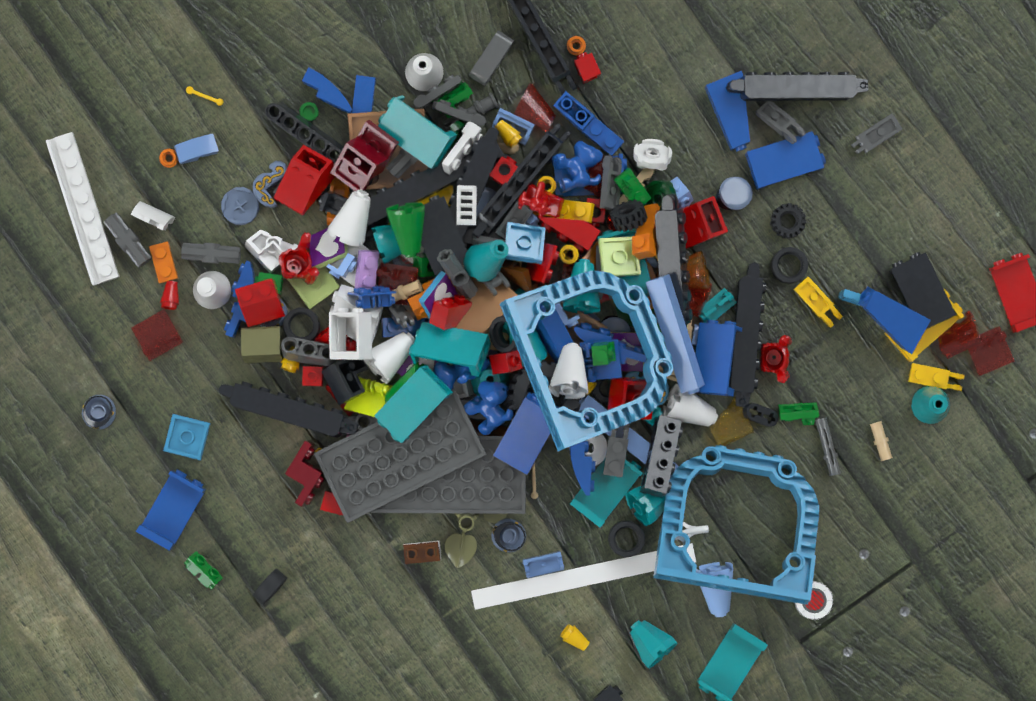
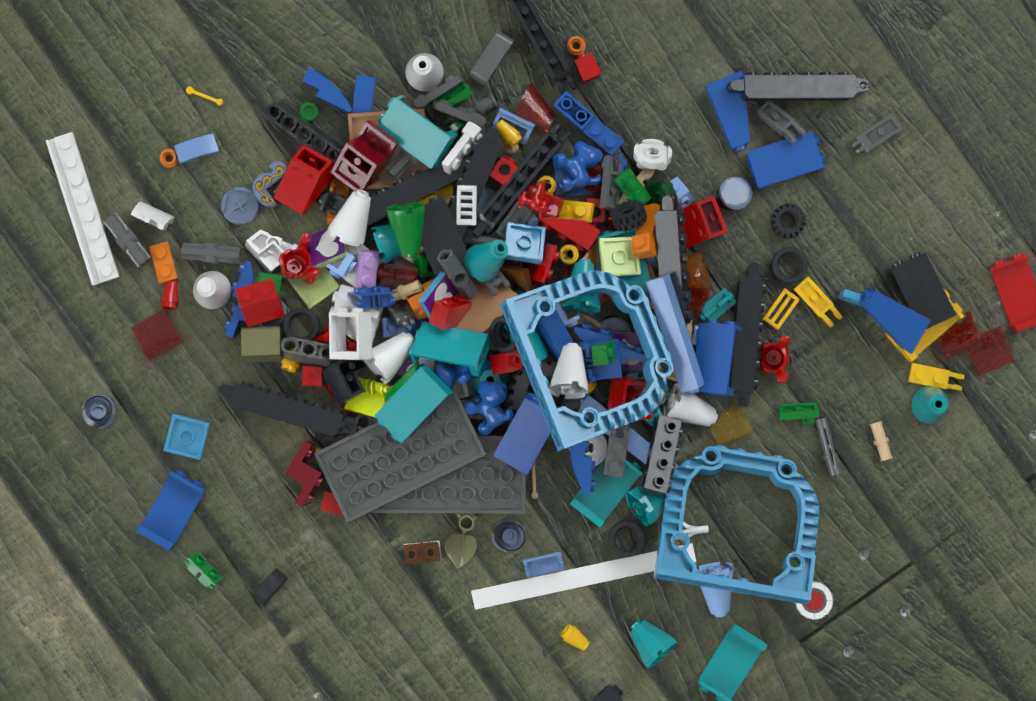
black beam [742,403,778,427] -> none
none -> yellow tile [762,288,800,330]

